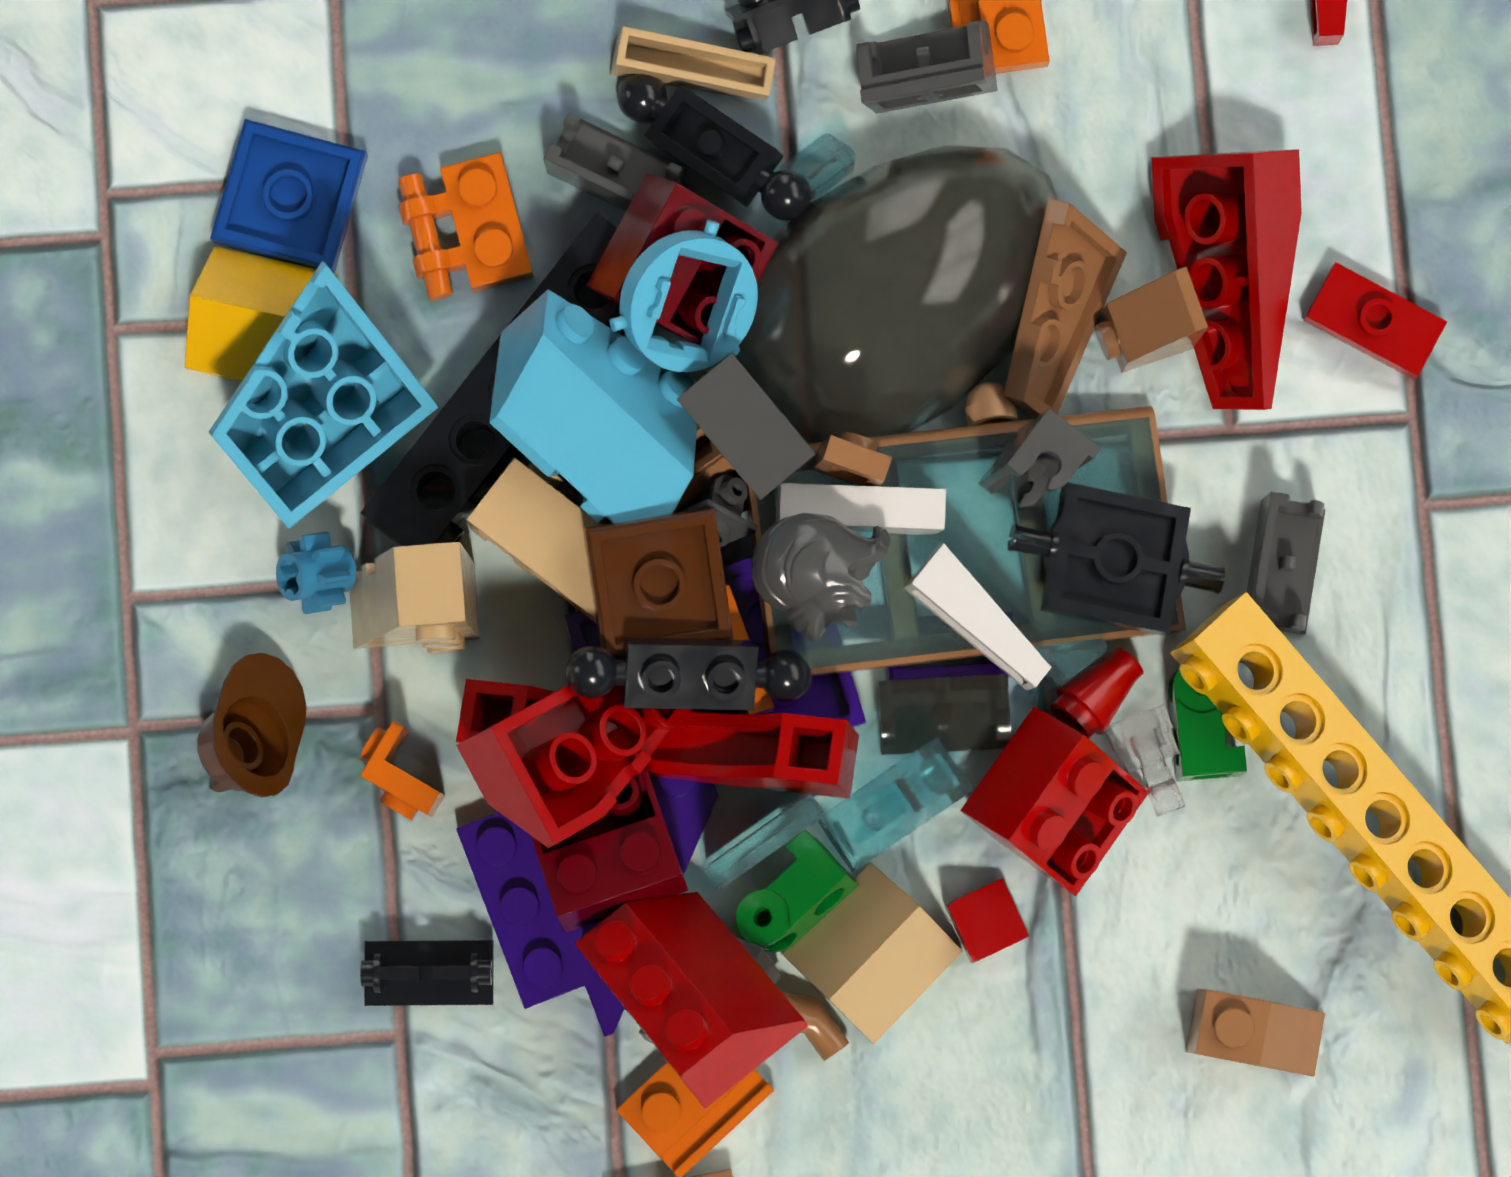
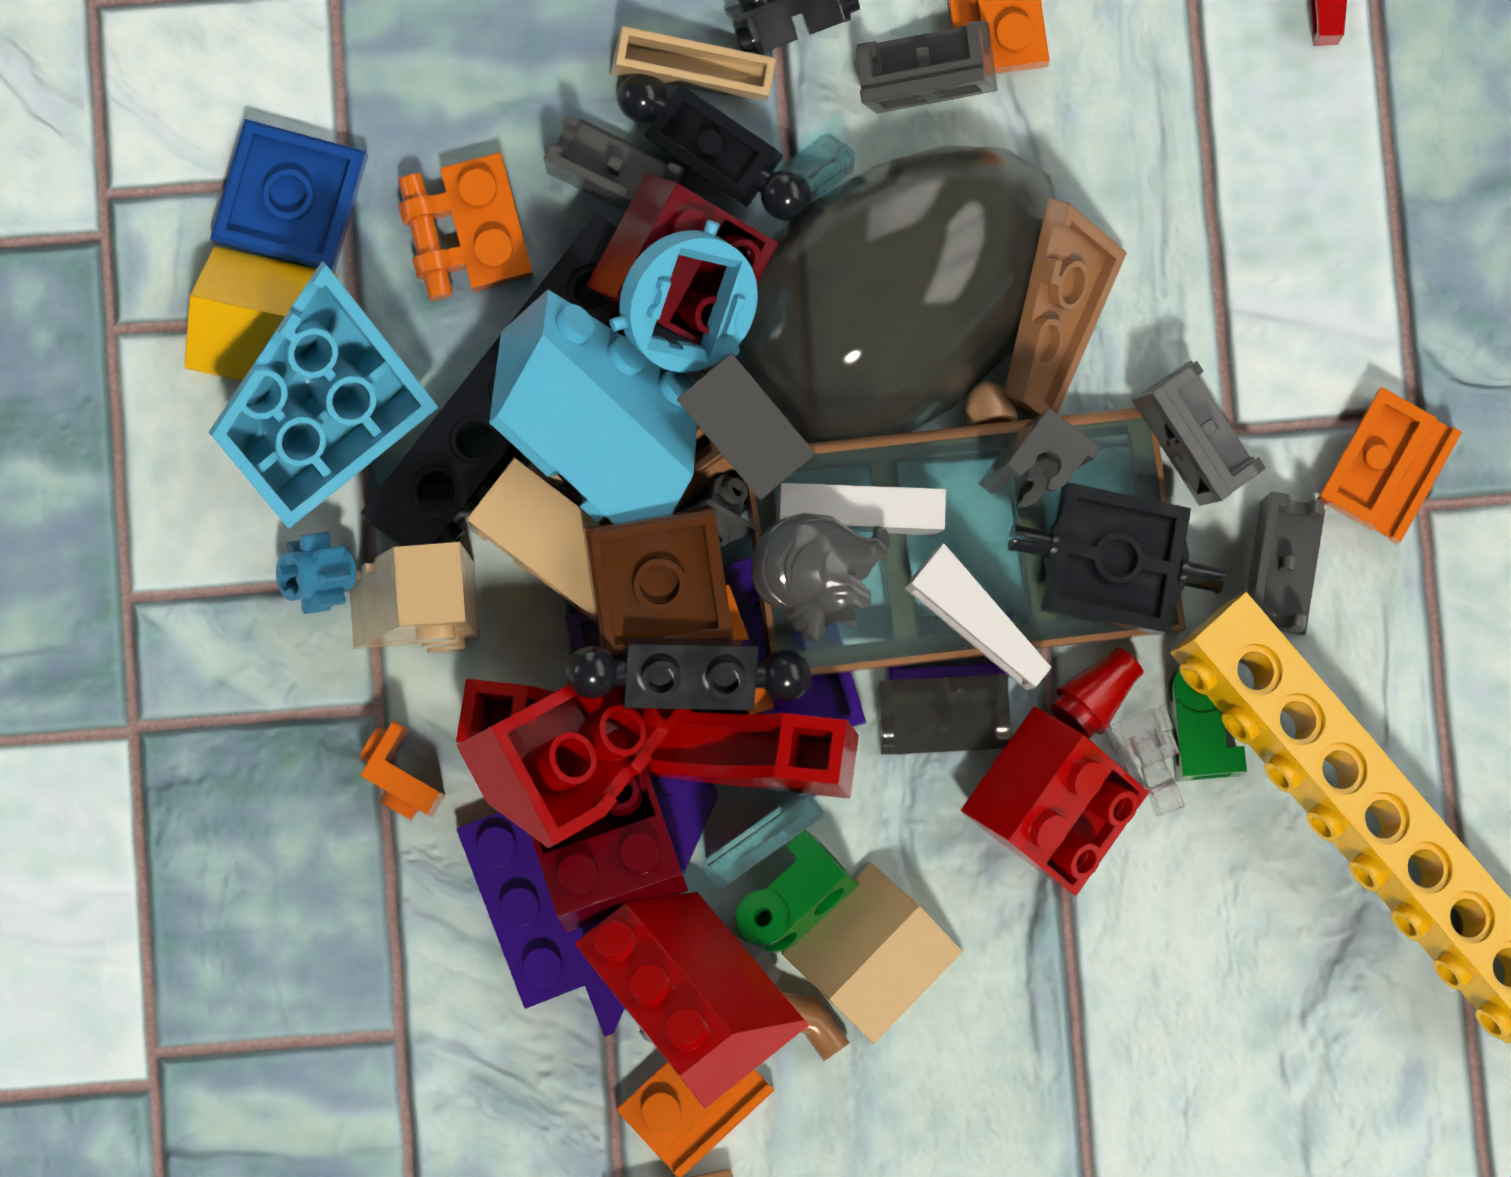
reddish brown piece [197,653,307,798] -> none
black hinge [360,940,494,1006] -> none
medium nougat plate [812,432,892,486] -> none
clear light blue slope [816,737,973,872] -> none
red slope [944,878,1029,963] -> none
clear light blue slope [1034,638,1108,690] -> none
medium nougat slope [1096,267,1208,373] -> none
red wedge [1151,149,1302,410] -> none
medium nougat slope [1186,989,1325,1077] -> none
red plate [1303,262,1447,380] -> none
none -> dark grey hinge [1132,361,1266,506]
none -> orange plate [1317,387,1462,545]

